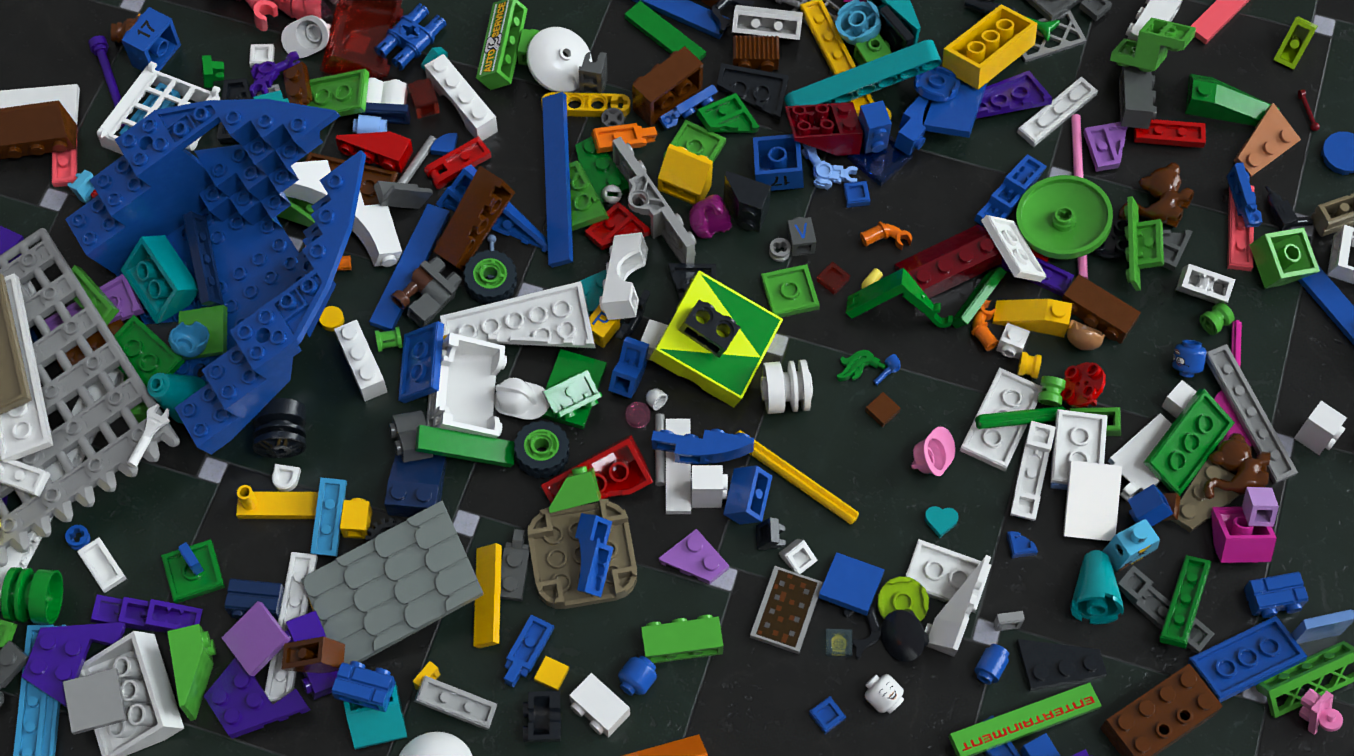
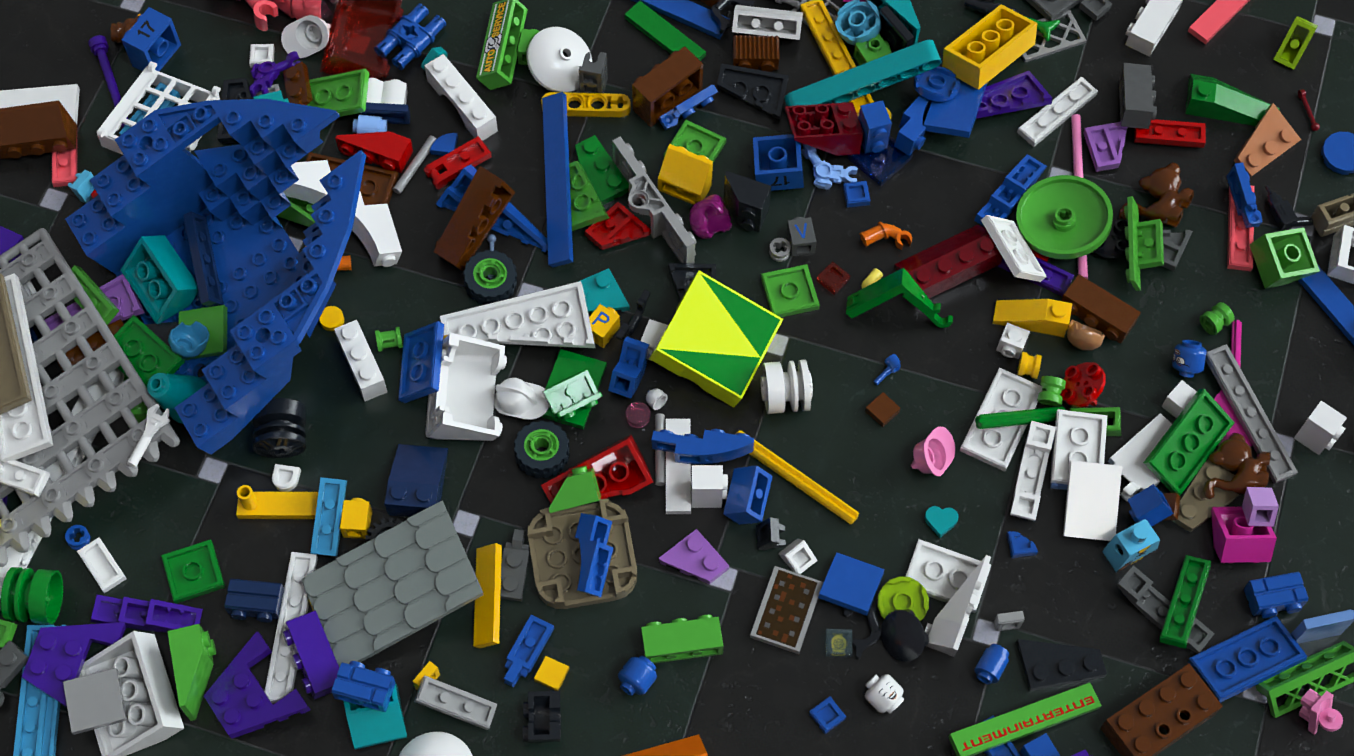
blue tile [178,542,204,575] -> none
green tile [202,55,224,88] -> none
medium lavender tile [222,601,291,676] -> none
reddish brown slope [281,636,345,673] -> none
blue tile [369,204,450,331] -> none
dark grey panel [374,181,433,209] -> none
dark grey brick [388,410,433,463] -> none
dark grey hips [391,256,462,328] -> none
clear red brick [408,78,440,119] -> none
green tile [415,425,514,468] -> none
white brick [569,673,630,738] -> none
orange hinge [591,123,657,153] -> none
white arch [599,232,648,320] -> none
flat silver wheel [601,108,624,127] -> none
white hinge [602,185,622,204] -> none
black brick [678,299,740,358] -> none
green wing [696,93,759,133] -> none
green piece [837,350,885,381] -> none
green tile [952,267,1007,329] -> none
orange piece [971,300,999,351] -> none
teal cone [1071,550,1124,624] -> none
bright green bracket [1110,17,1196,72] -> none
white brick [1176,264,1236,304] -> none

